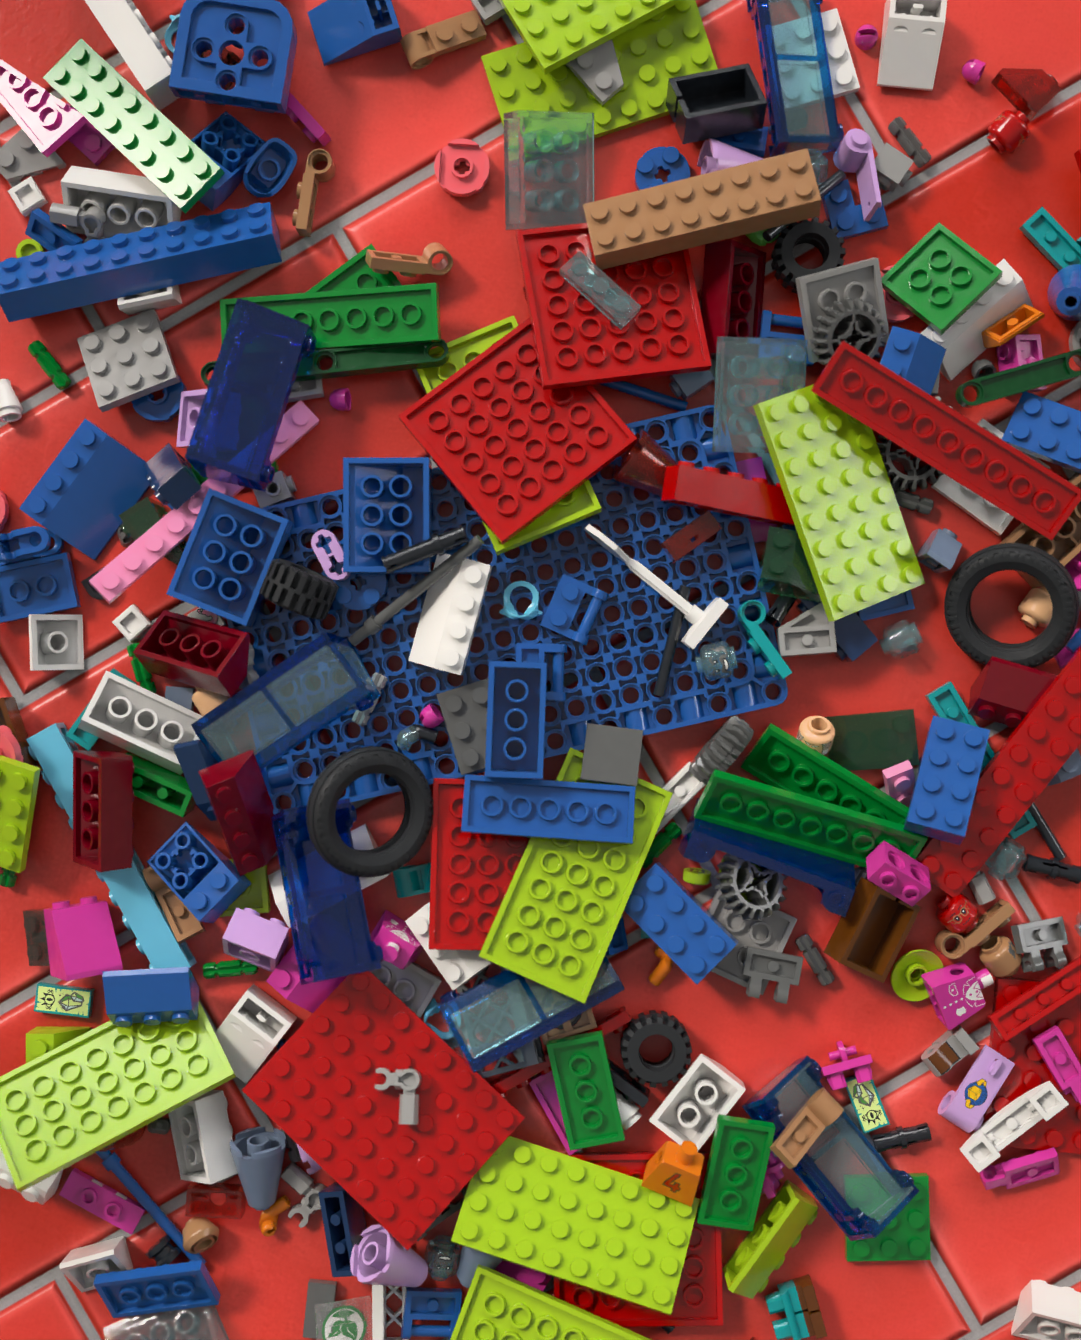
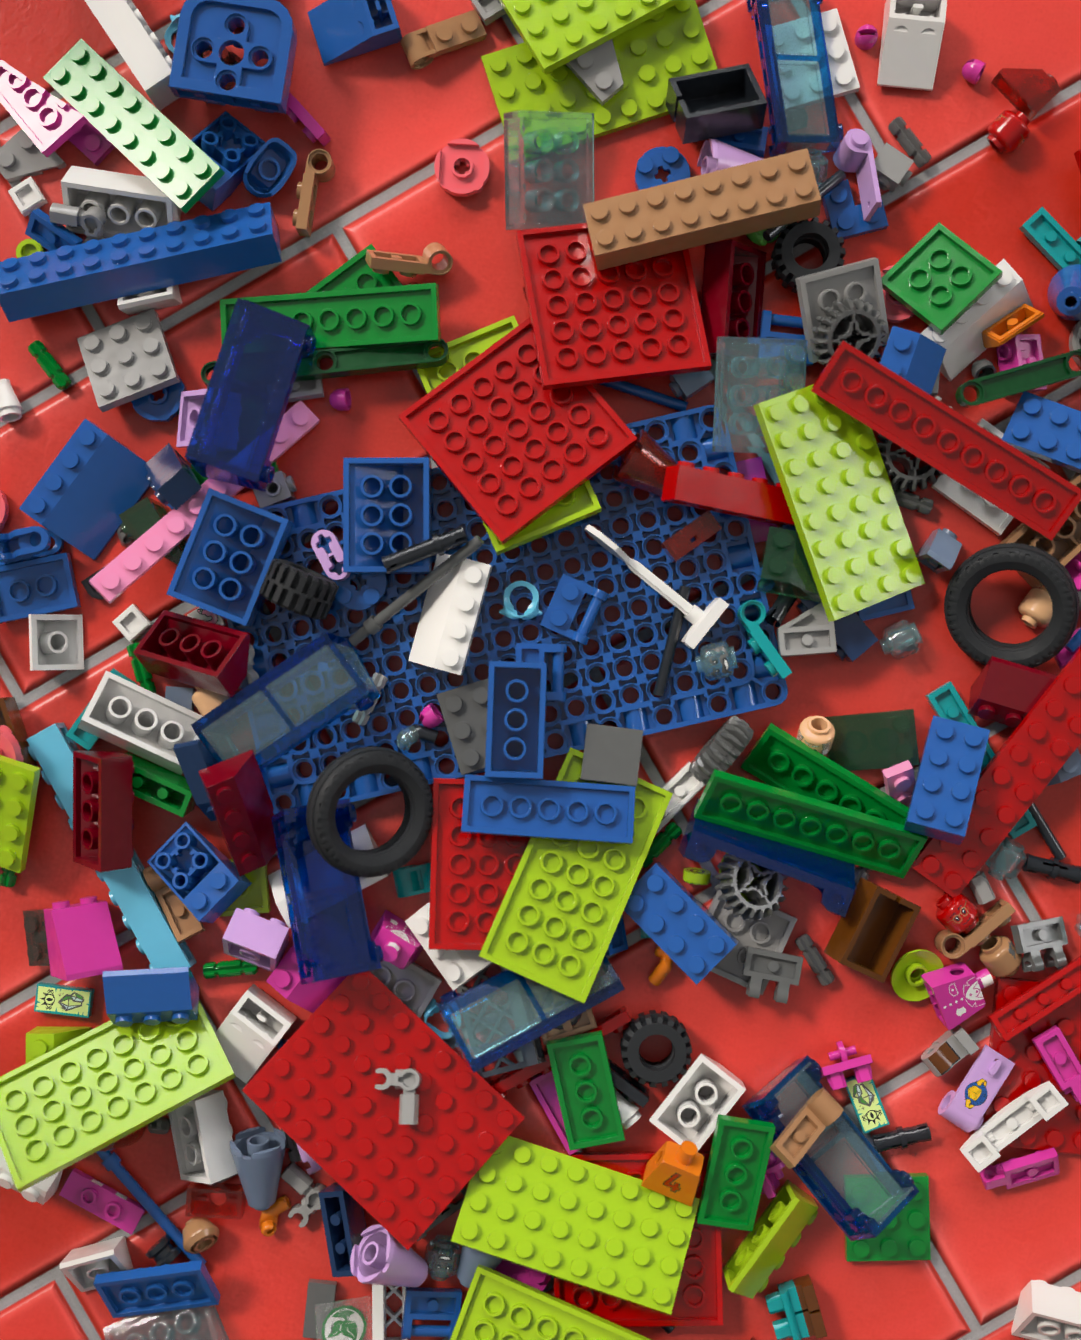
clear light blue plate [559,251,641,330] -> none
dark pink brick [866,841,931,907] -> none

